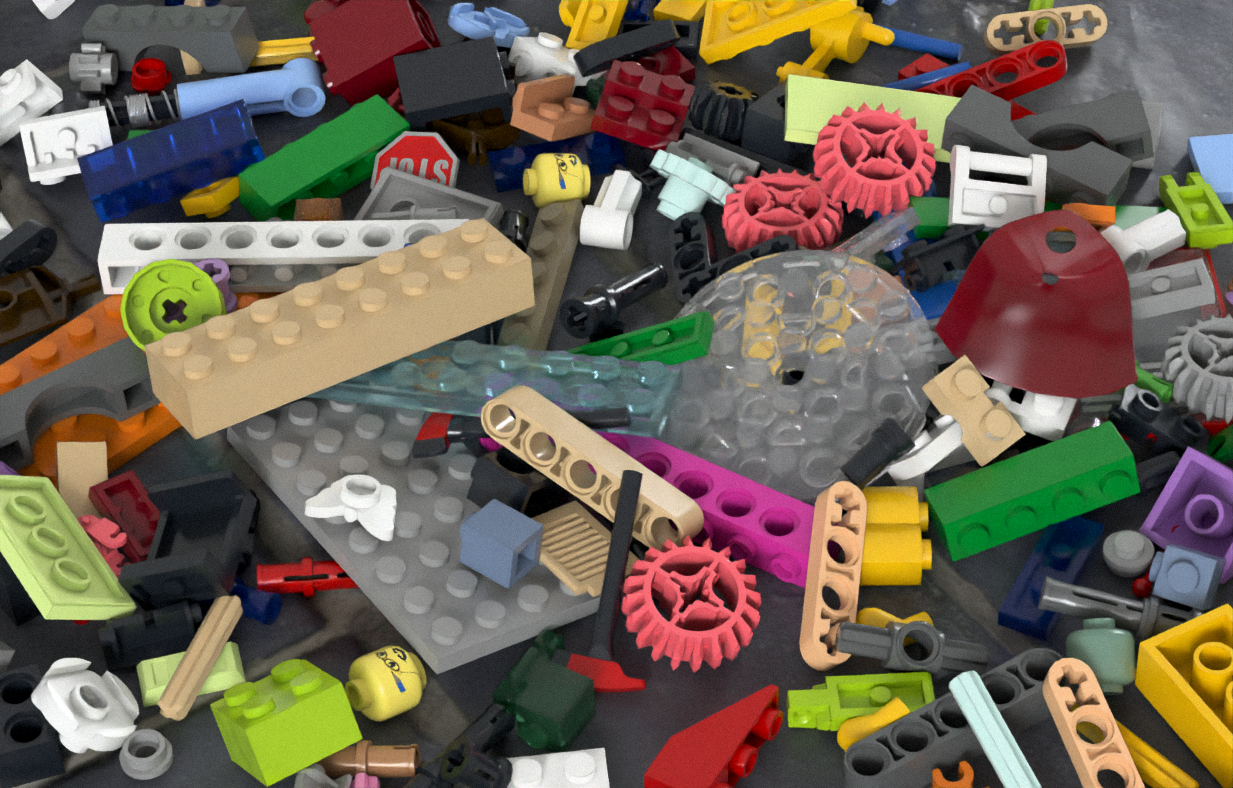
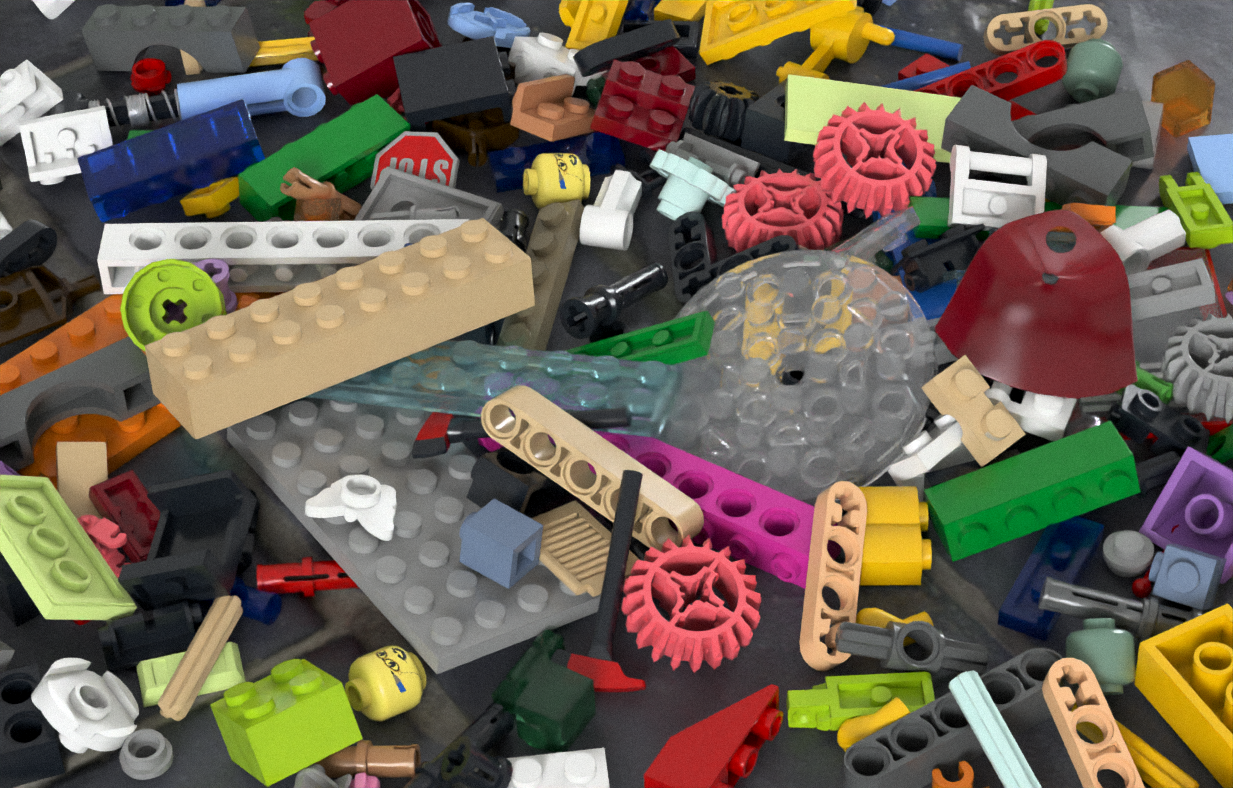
light grey gear [69,43,118,94] -> none
black pin [840,417,916,491] -> none
none -> medium nougat axle [280,167,362,221]
none -> sand green head [1062,38,1123,103]
none -> clear orange panel [1151,60,1215,138]

